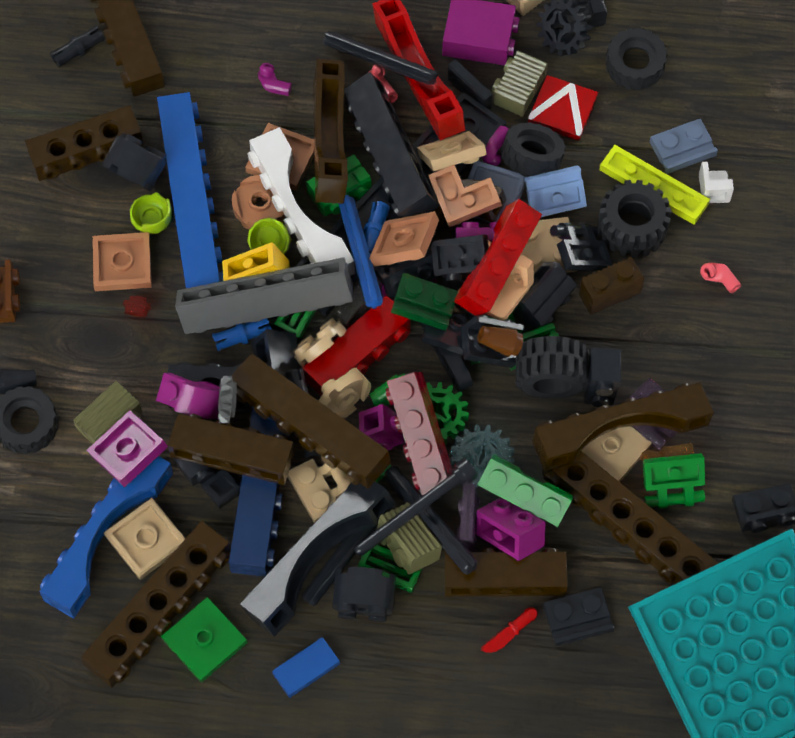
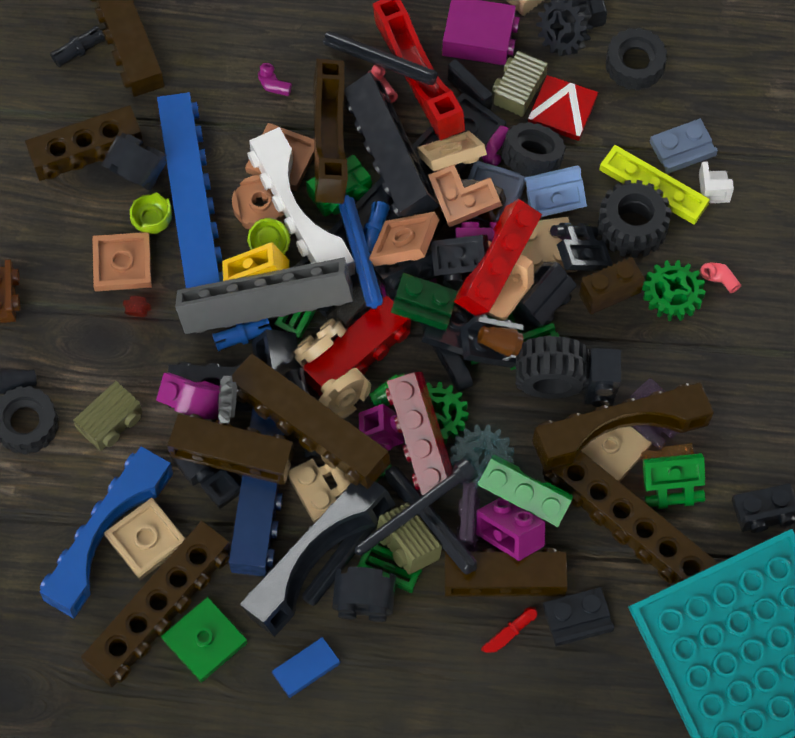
plate [86,410,168,488] -> none
none -> green gear [642,260,706,321]

